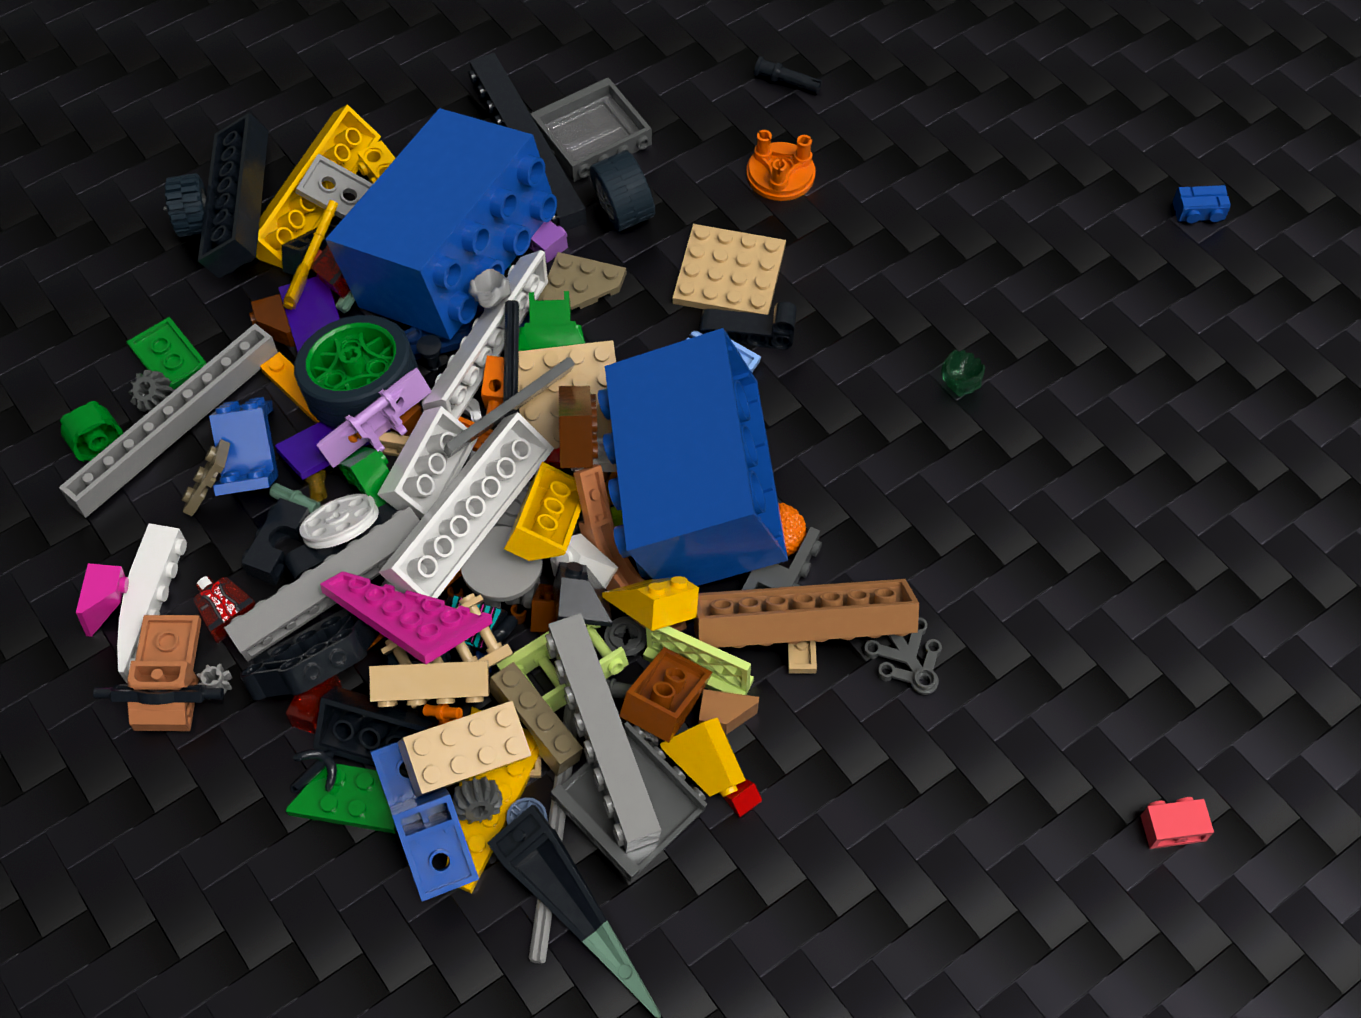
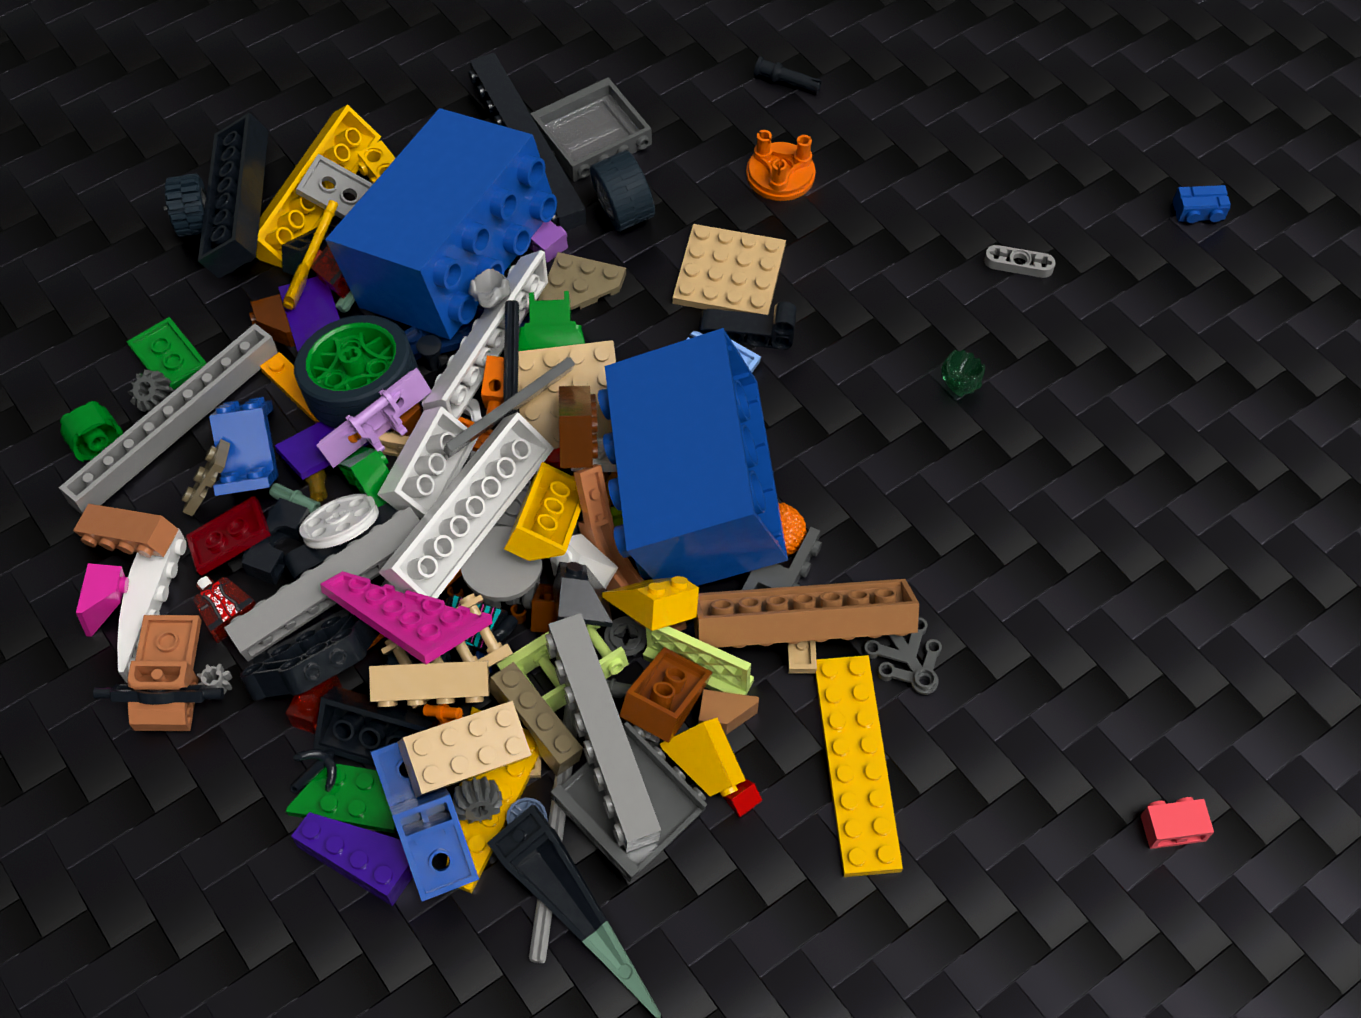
none -> nougat brick [73,504,179,558]
none -> dark red tile [186,496,271,576]
none -> dark purple wedge [291,812,413,906]
none -> yellow plate [815,655,903,877]
none -> light grey beam [984,245,1055,278]

